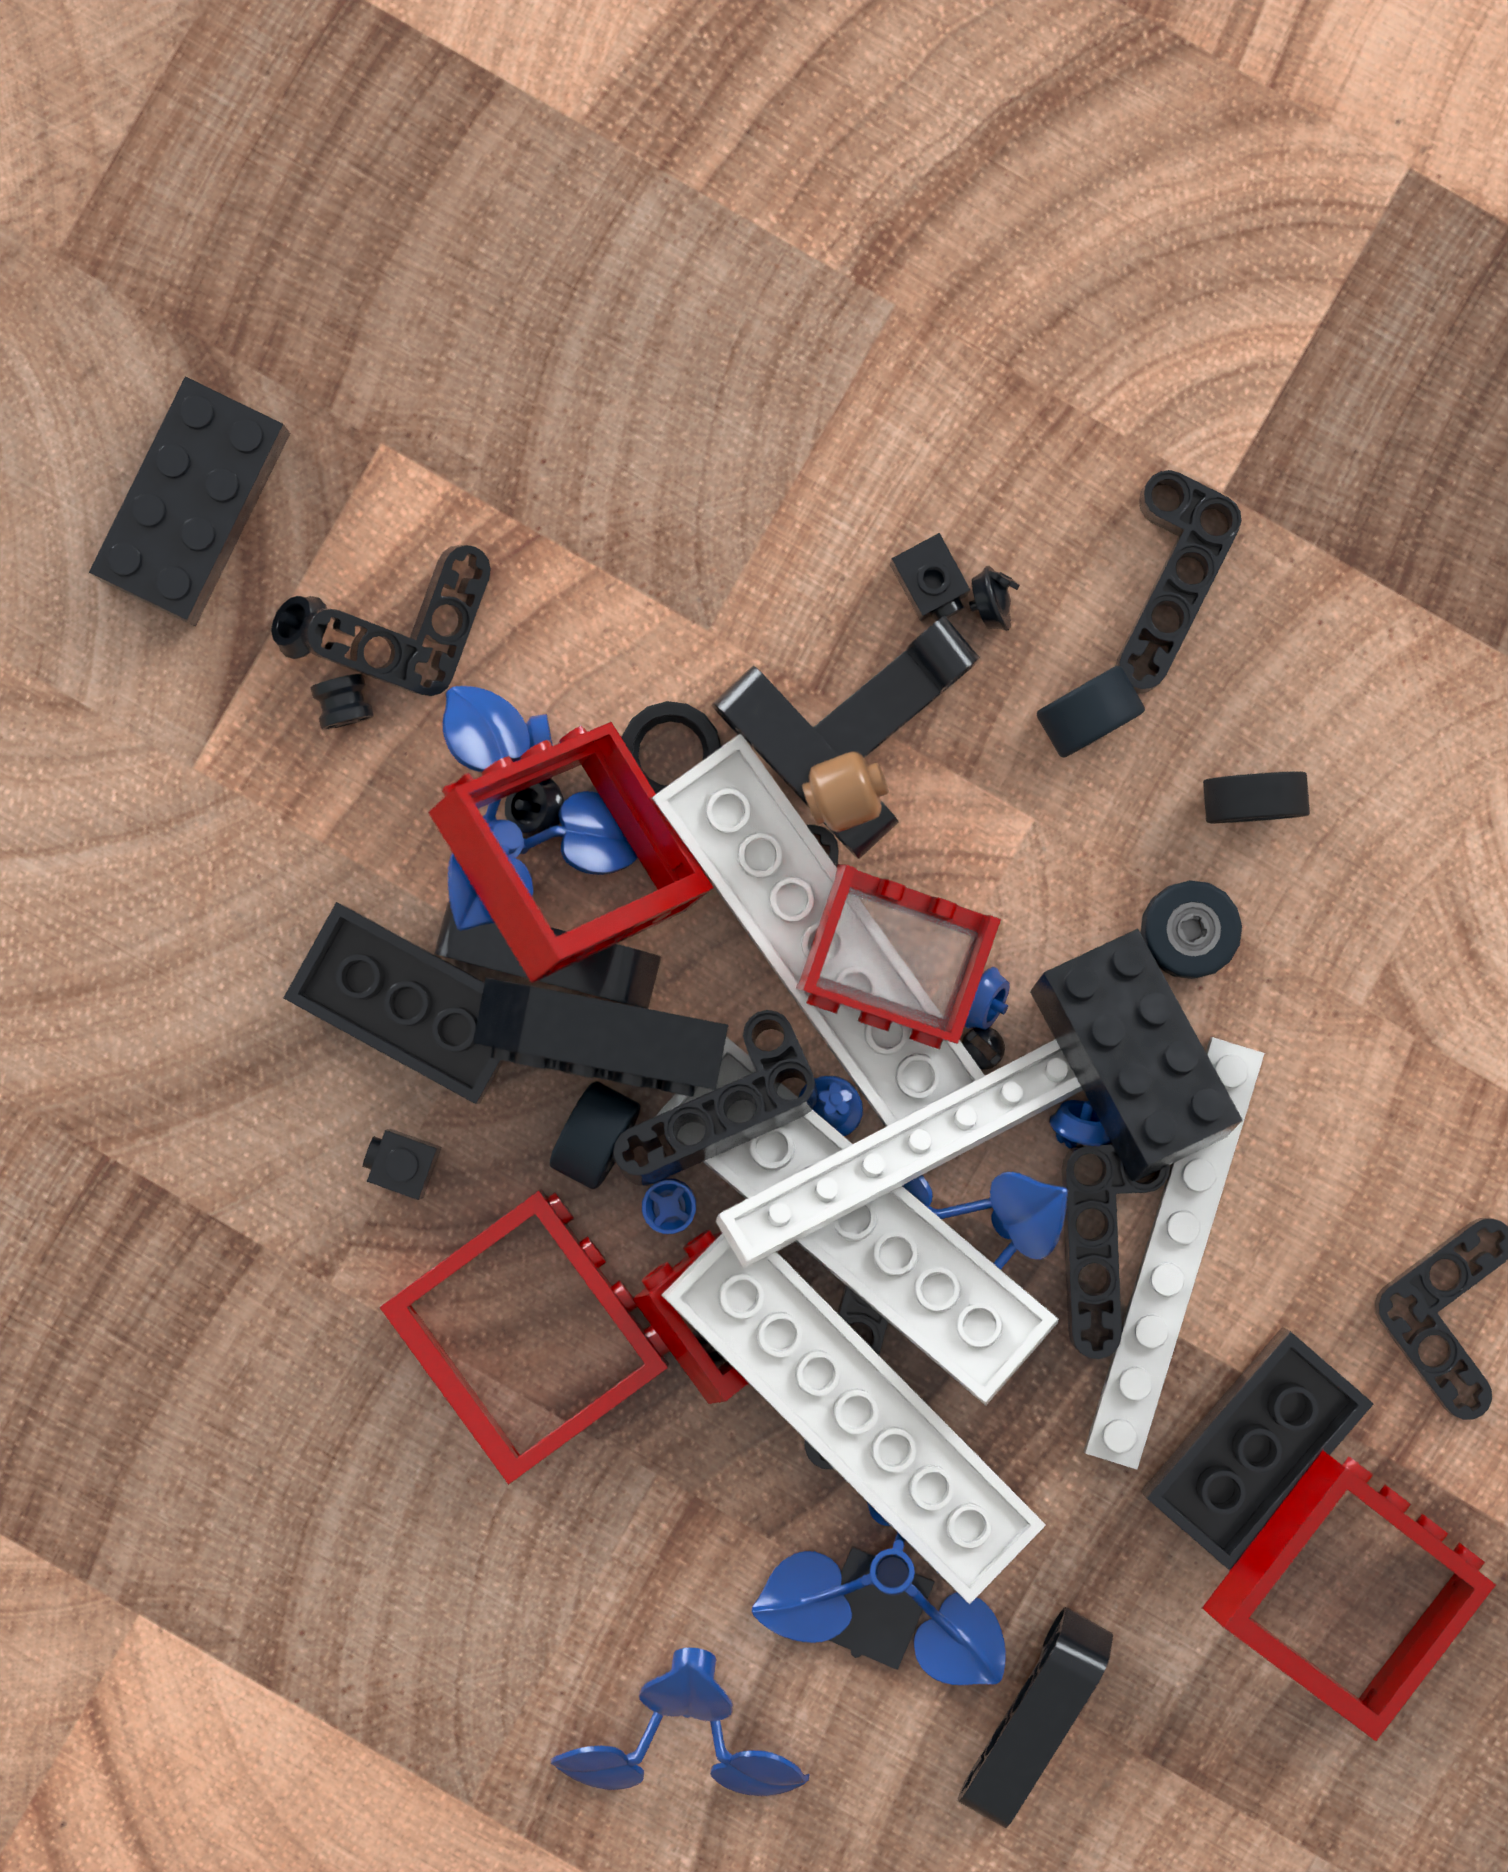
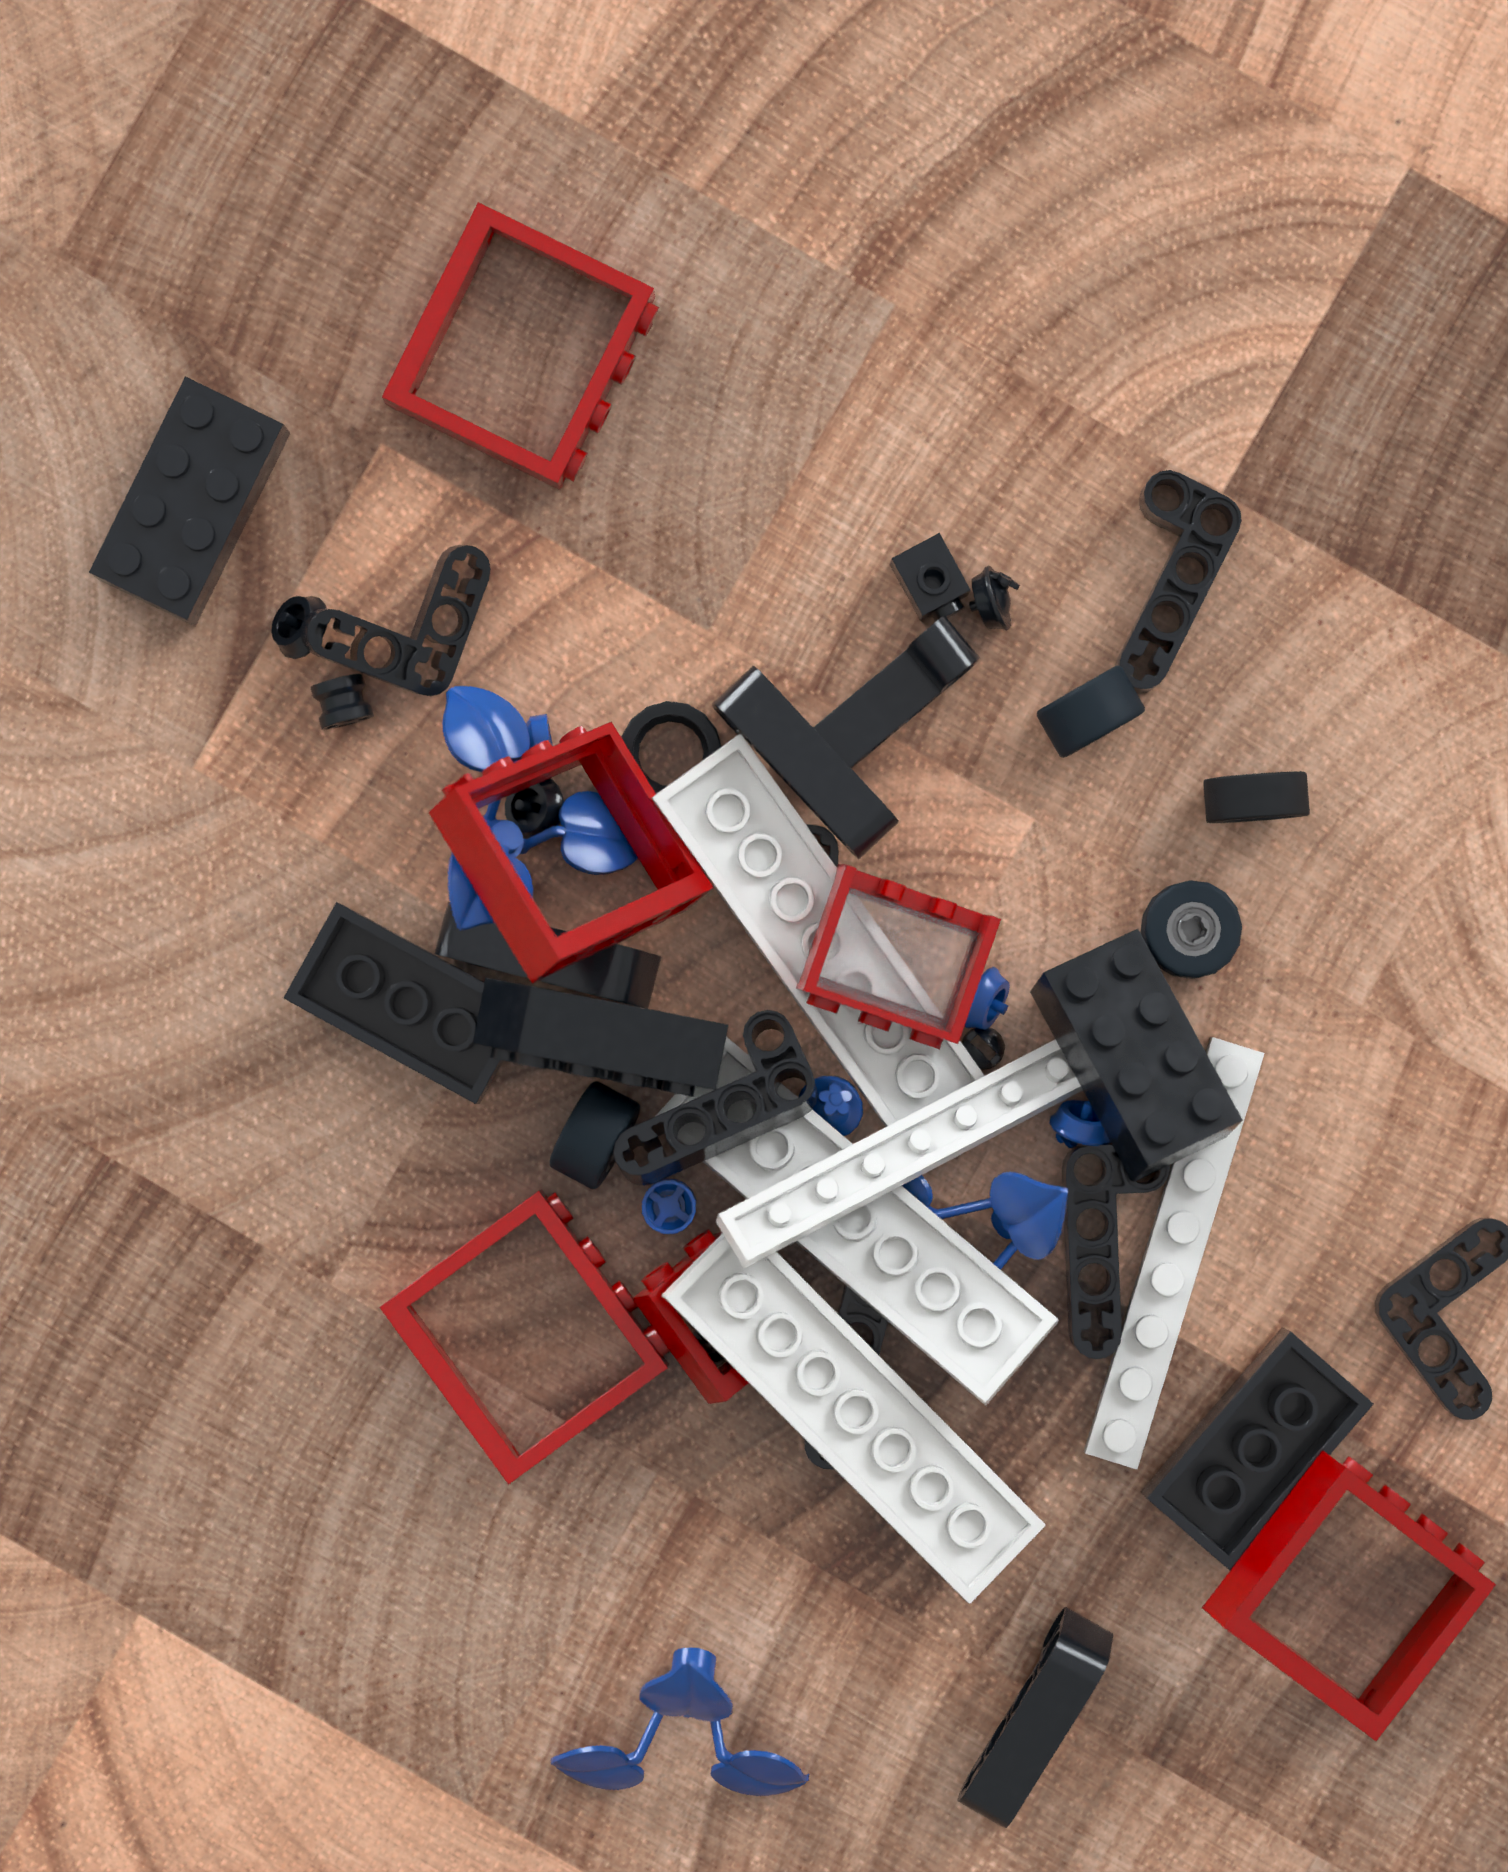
black brick [362,1129,442,1200] -> none
blue plant [752,1502,1006,1685] -> none
medium nougat head [802,752,889,832] -> none
black piece [829,1546,935,1670] -> none
none -> red window [382,202,660,490]

